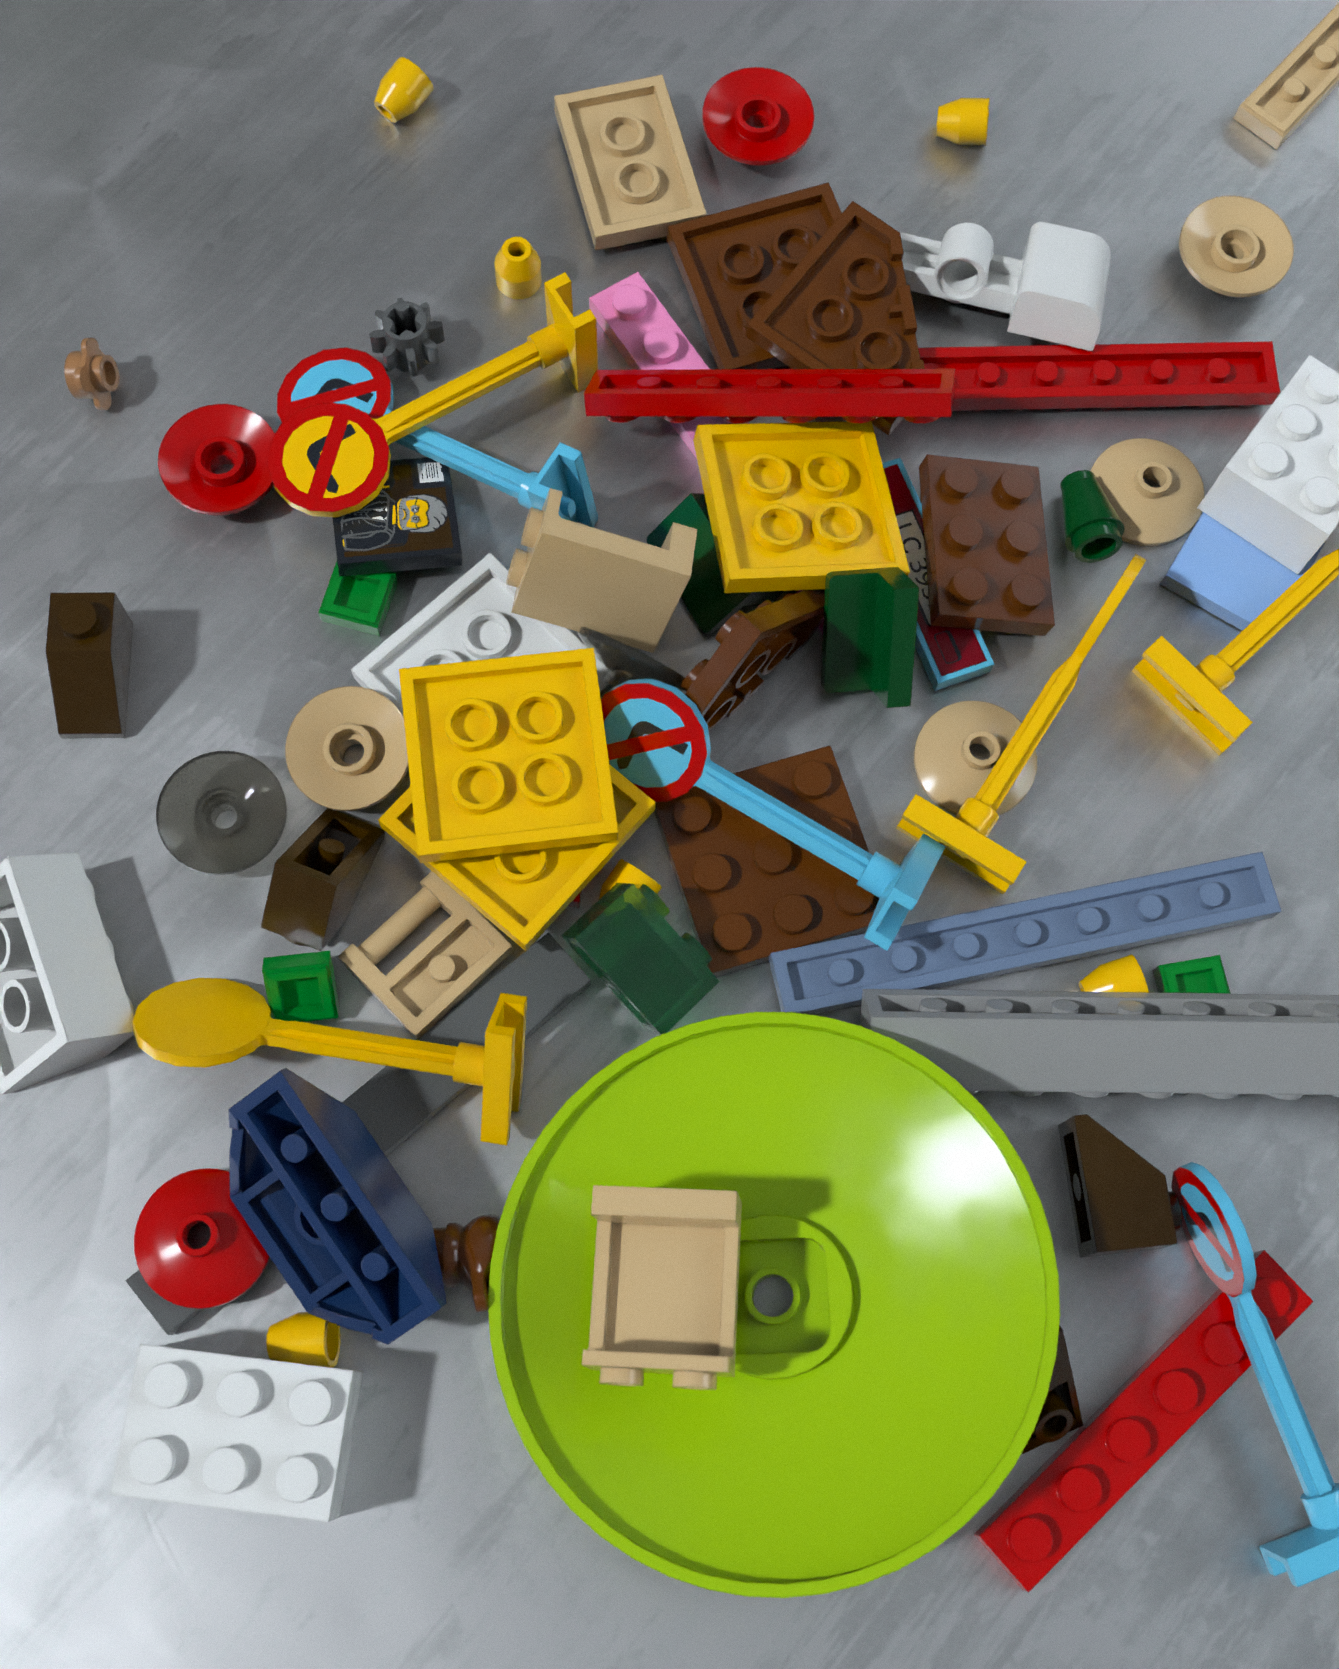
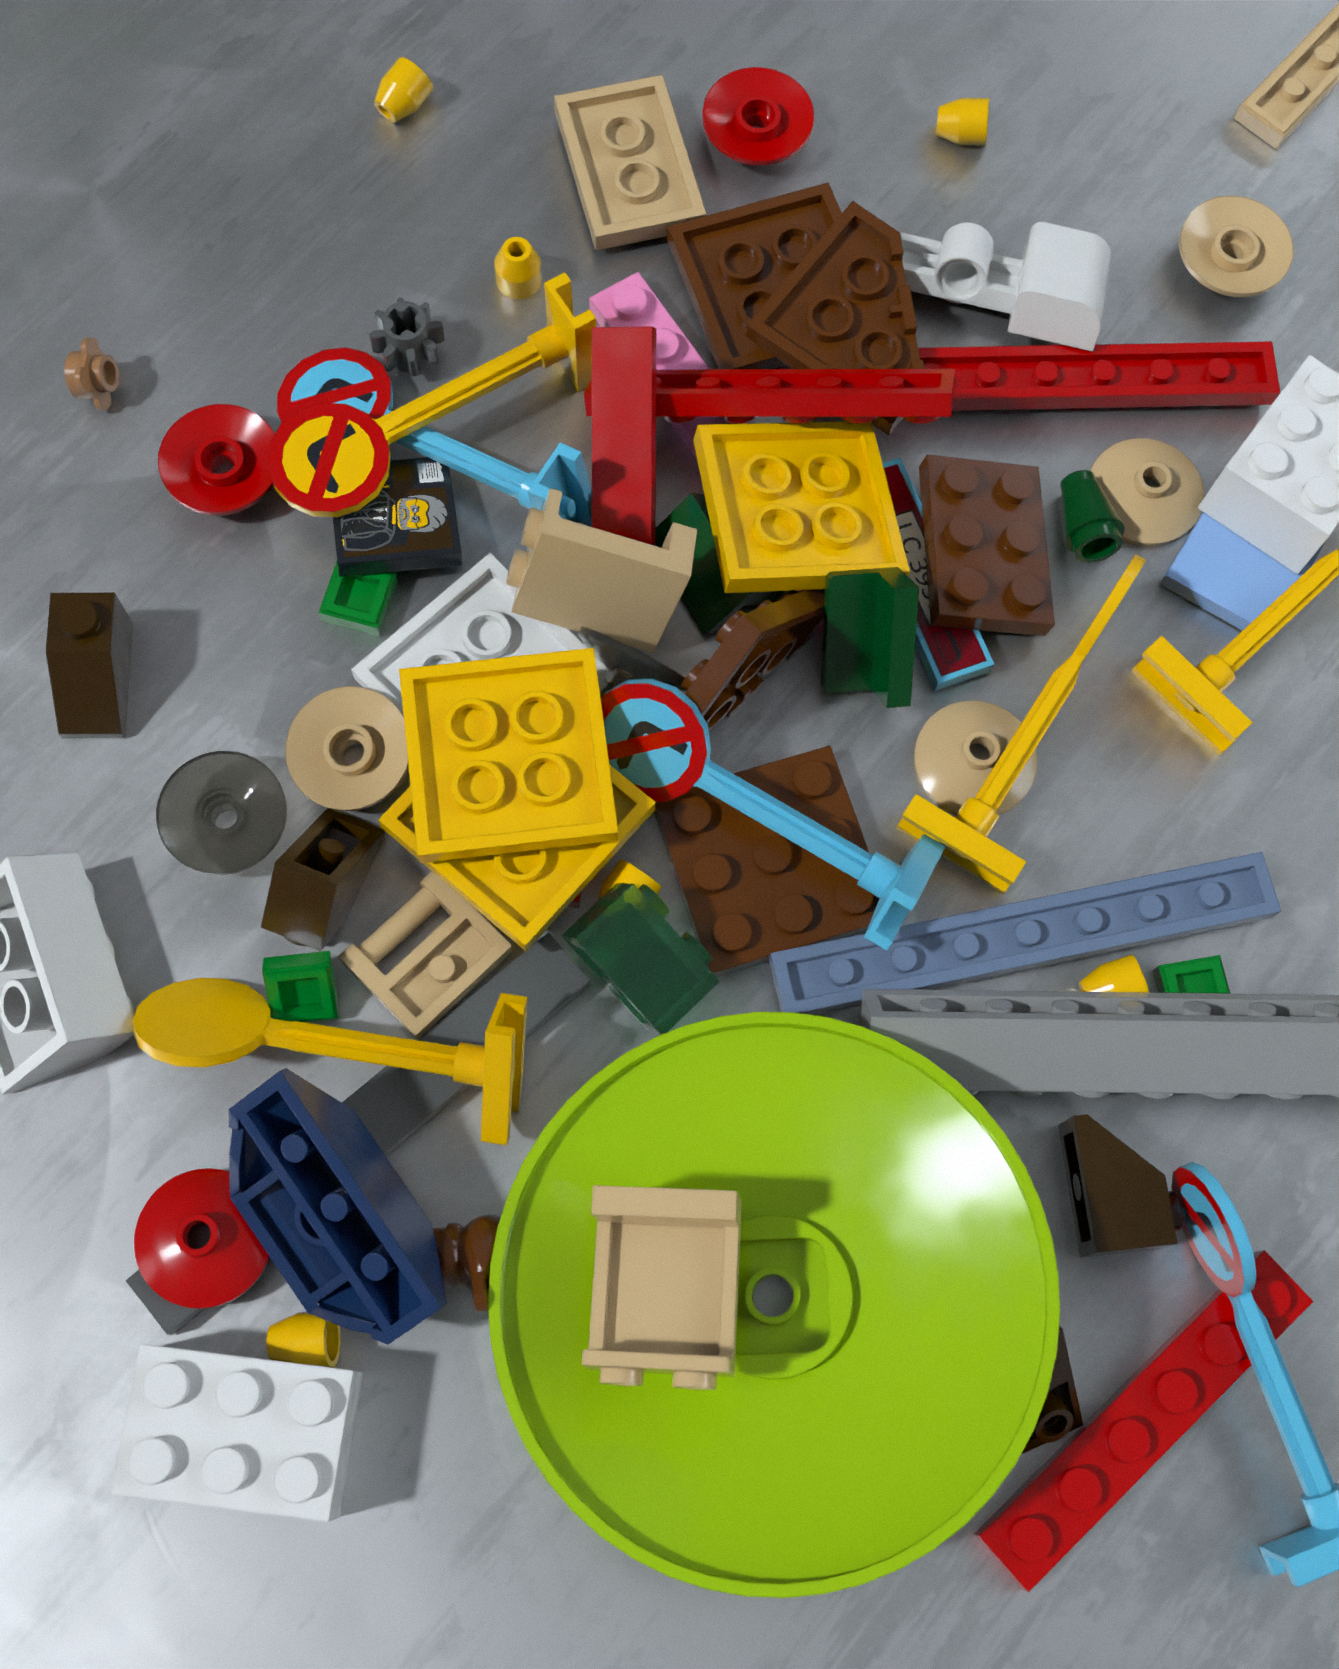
none -> red tile [592,326,657,546]

